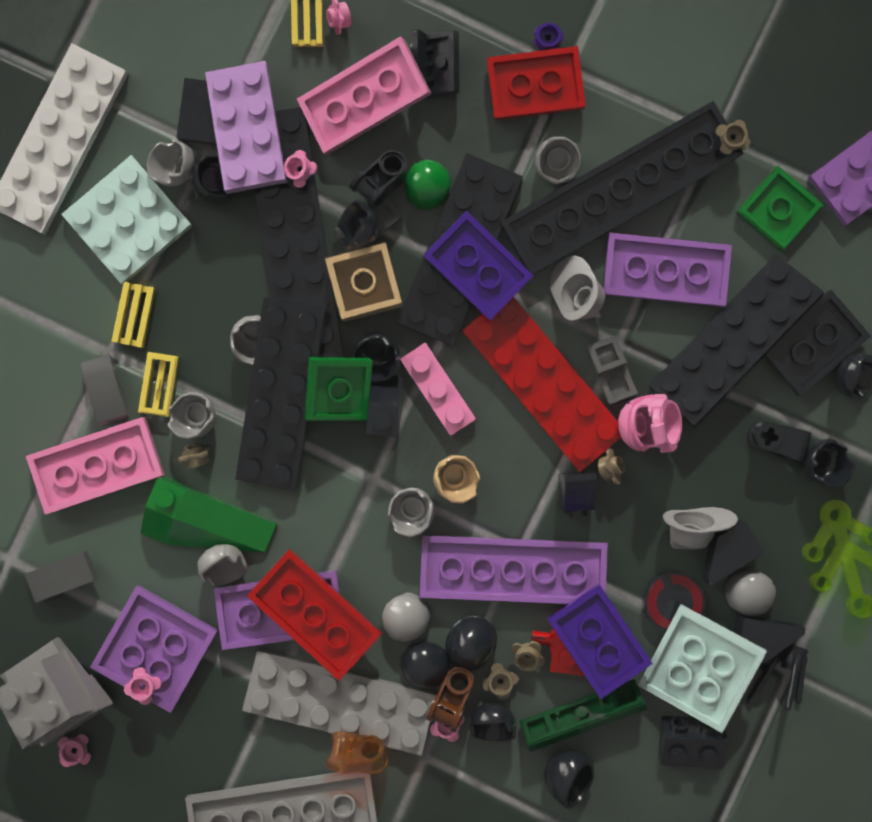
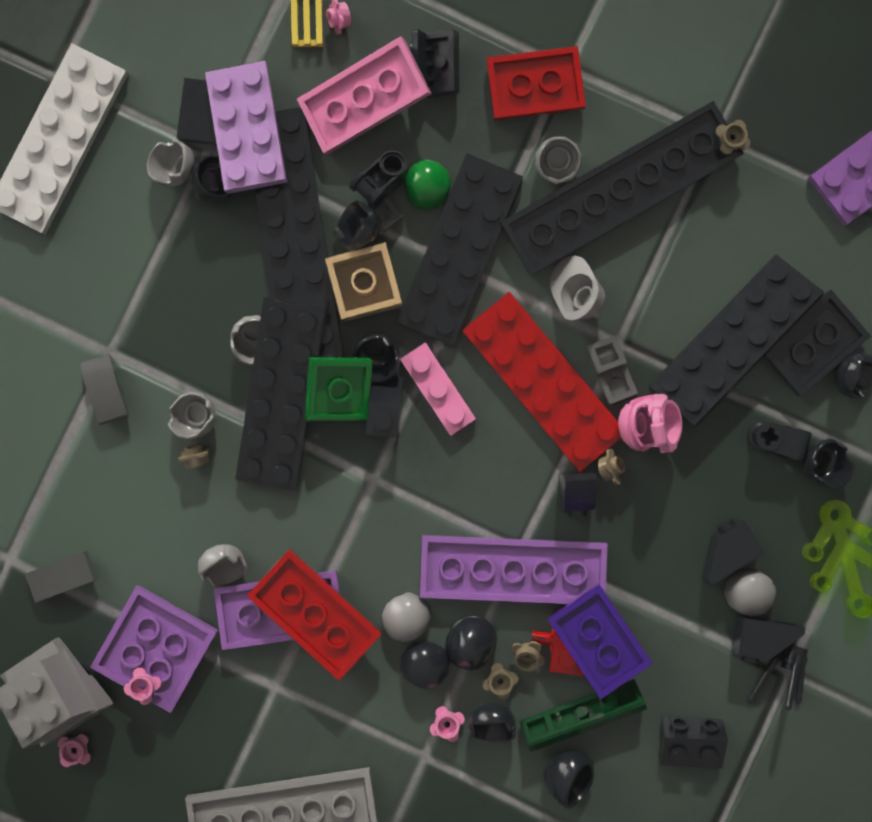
bright pink plate [26,417,165,515] -> none
light aqua plate [61,155,193,285] -> none
light yellow tile [111,282,156,348] -> none
light yellow tile [138,352,180,417] -> none
green wedge [140,477,277,553] -> none
light grey plate [242,649,437,755] -> none
bright pink plate [284,150,317,188] -> none
clear orange piece [325,732,388,774] -> none
light grey hair [388,487,435,538] -> none
dark purple plate [423,211,534,321] -> none
reddish brown piece [426,667,474,732] -> none
tan hair [433,455,480,504] -> none
dark purple plate [534,22,563,50] -> none
medium lavender plate [603,233,732,307] -> none
light aqua plate [638,604,767,733] -> none
black tile [642,570,706,631] -> none
light grey piece [663,507,738,550] -> none
green tile [736,165,824,252] -> none

